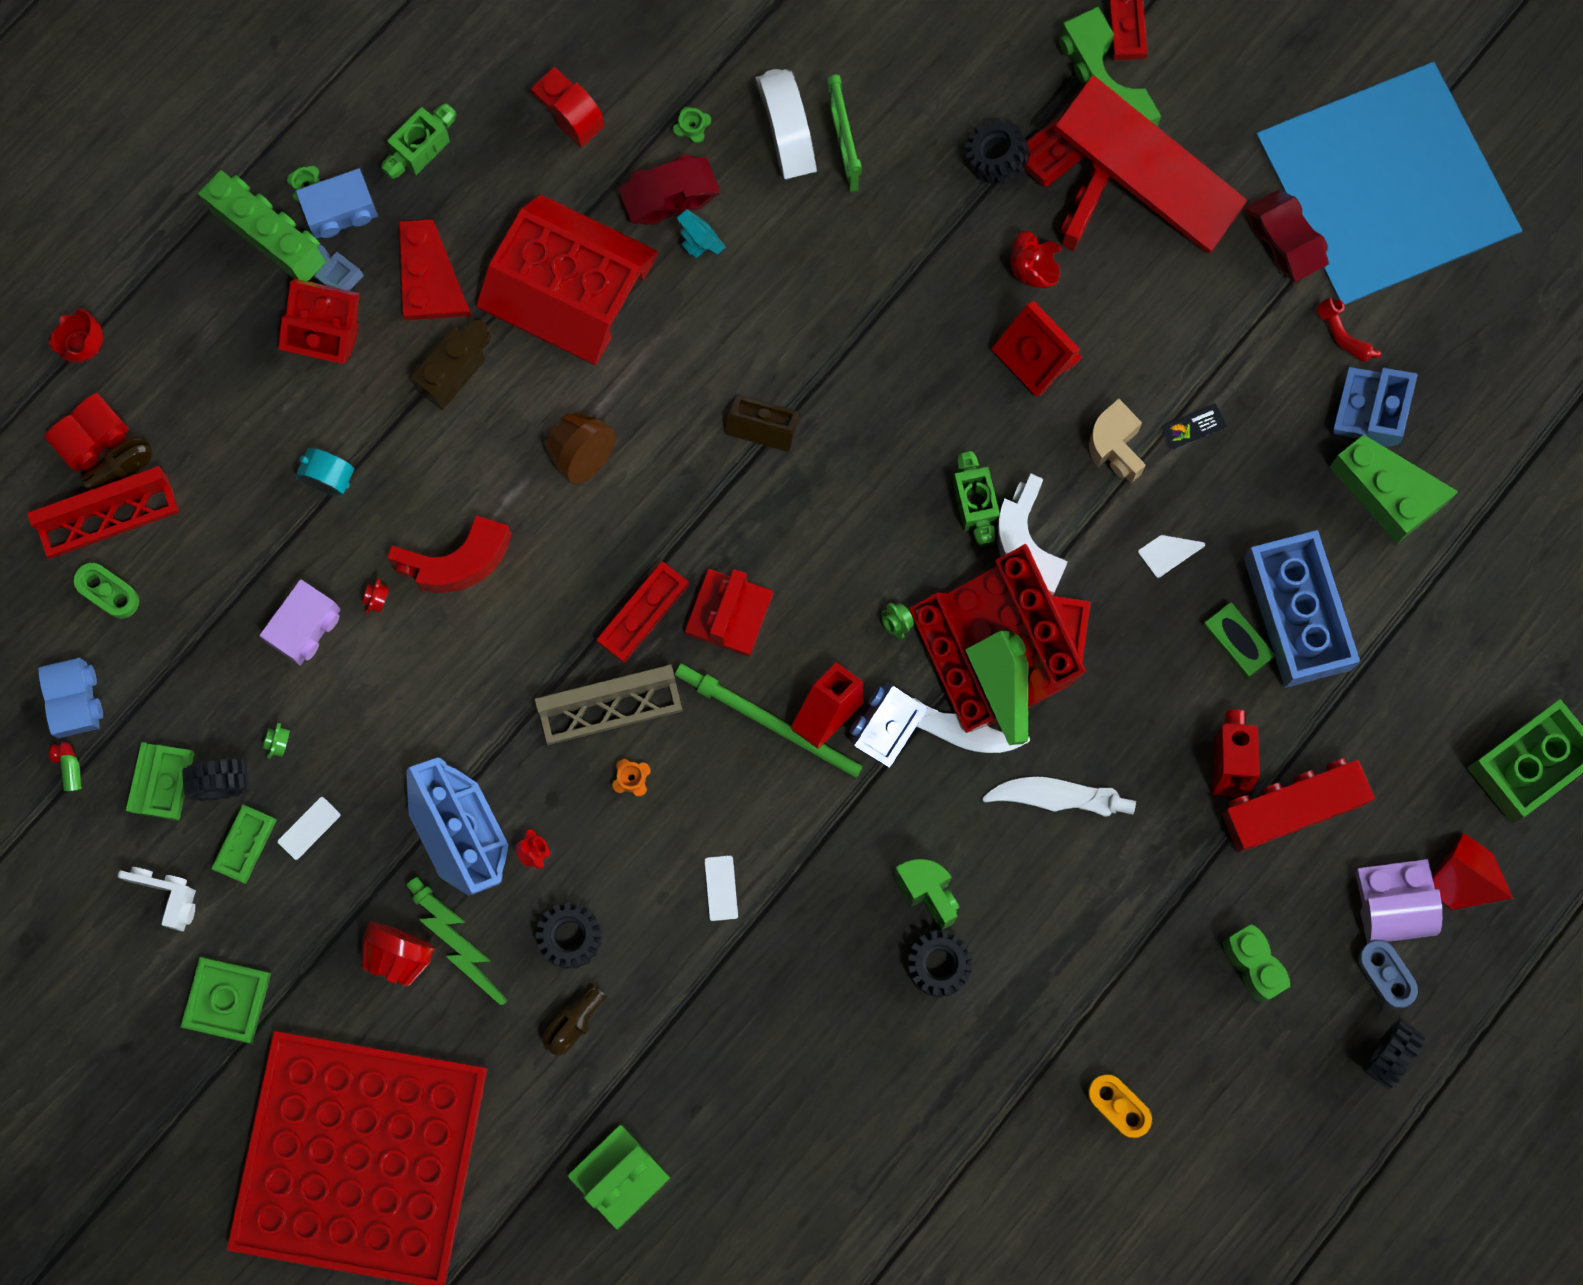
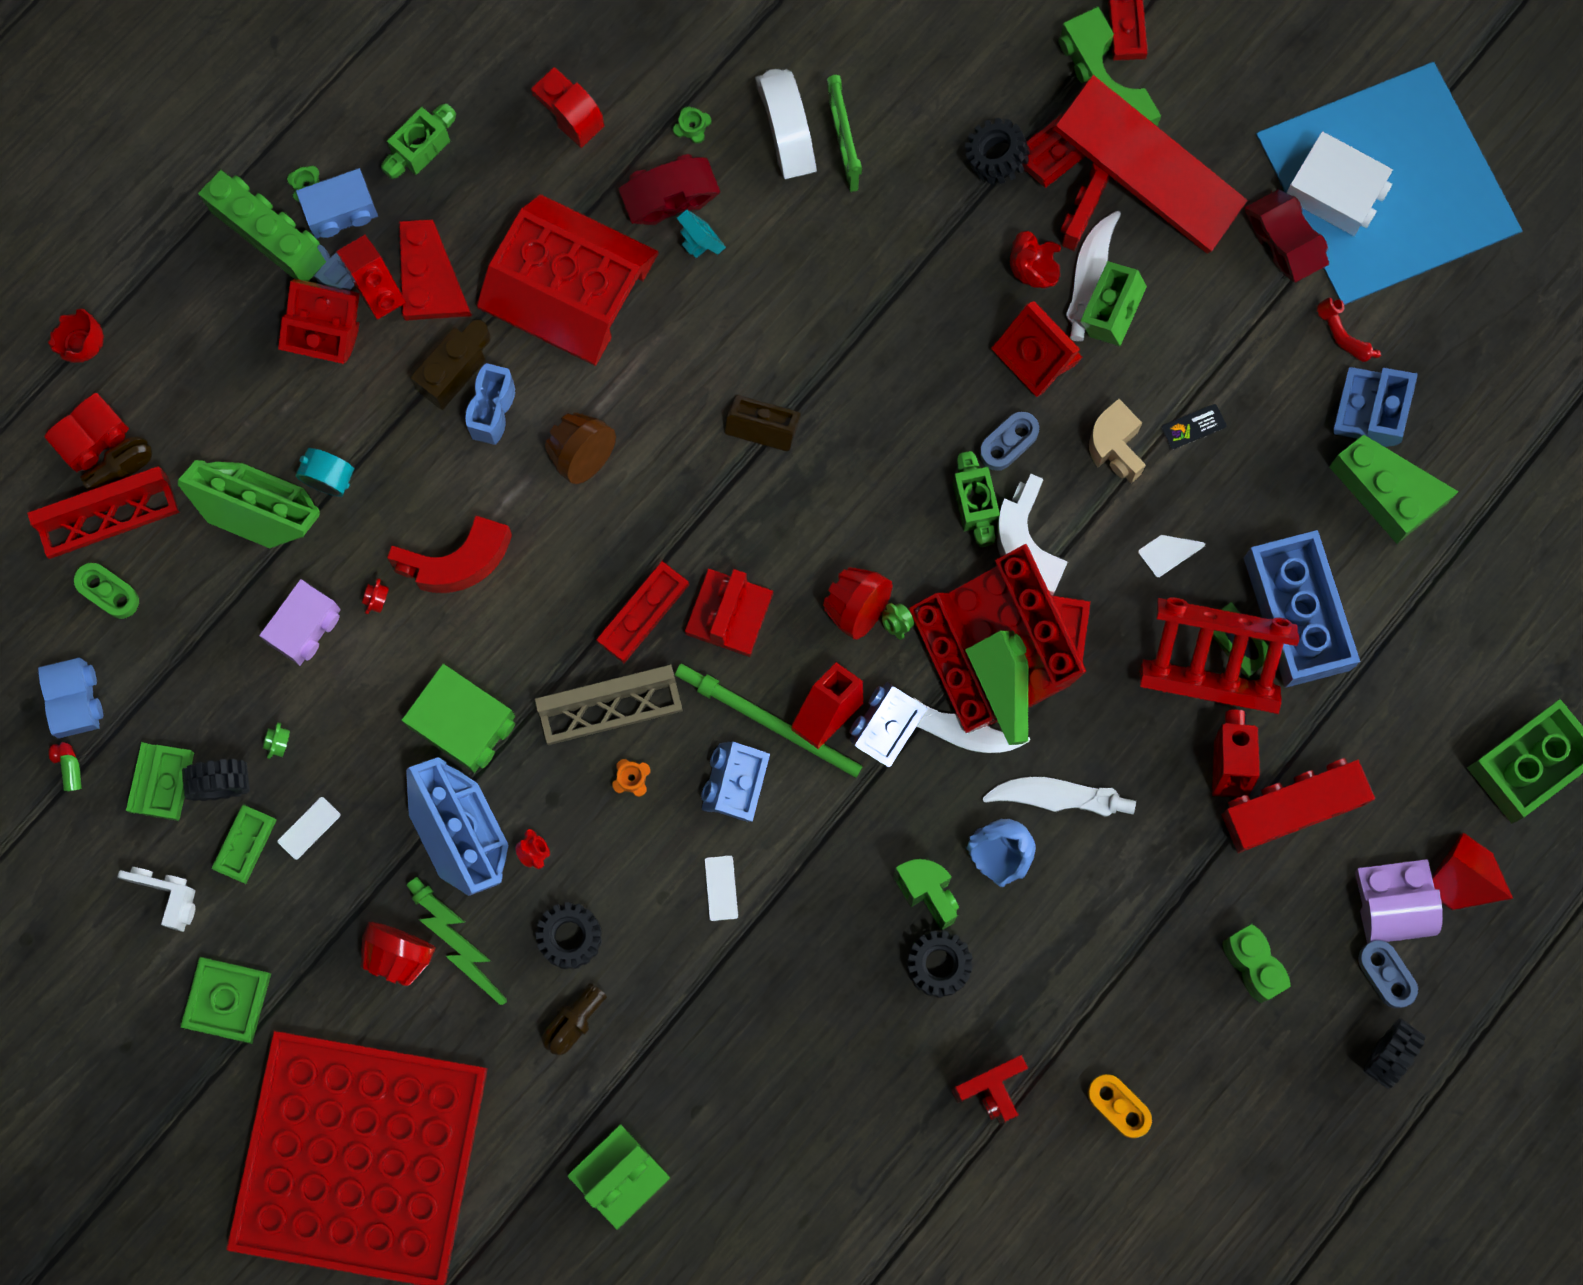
none -> bright green wedge [178,460,320,548]
none -> red brick [336,234,406,320]
none -> bright green brick [402,664,515,773]
none -> medium blue brick [465,363,515,445]
none -> medium blue bracket [701,741,770,822]
none -> red piece [823,567,893,640]
none -> red bracket [951,1055,1028,1124]
none -> medium blue hair [966,819,1036,887]
none -> sand blue plate [980,412,1039,471]
none -> white sword [1066,211,1121,341]
none -> bright green brick [1081,261,1147,346]
none -> red fence [1140,597,1299,714]
none -> white brick [1287,131,1393,236]

